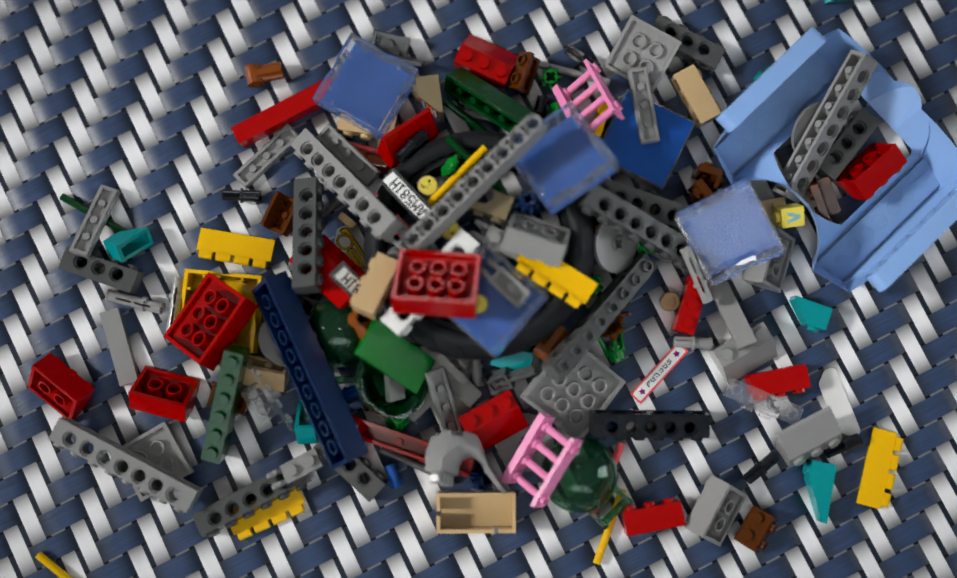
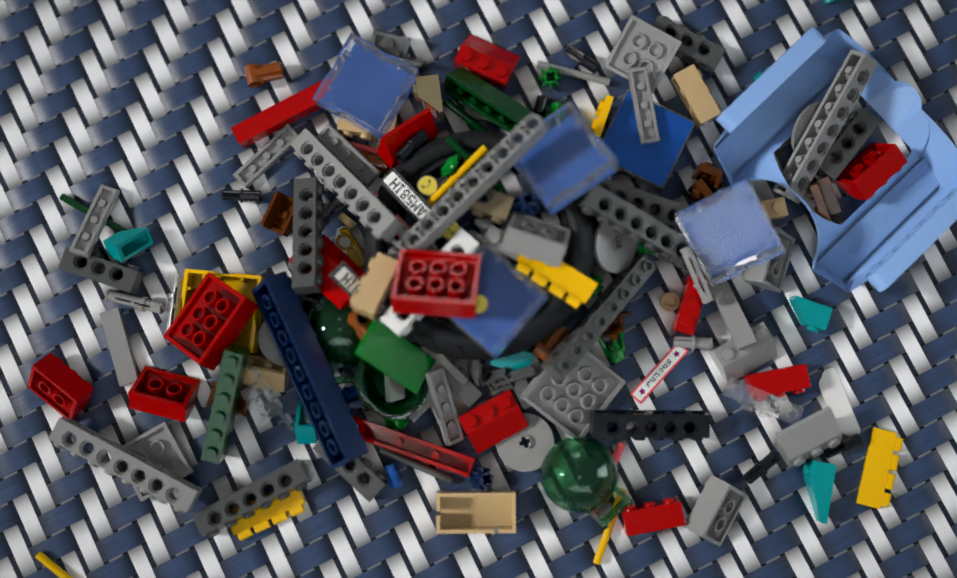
yellow windscreen [196,228,276,269] -> none
light grey hinge [266,448,324,490] -> none
light grey hips [425,430,507,494] -> none
light grey hinge [480,258,532,309] -> none
bright pink fence [500,412,583,508] -> none
reddish brown bracket [508,51,541,96] -> none
bright pink fence [551,59,625,142] -> none
reddish brown bracket [734,505,778,554] -> none
light yellow brick [772,203,805,229] -> none

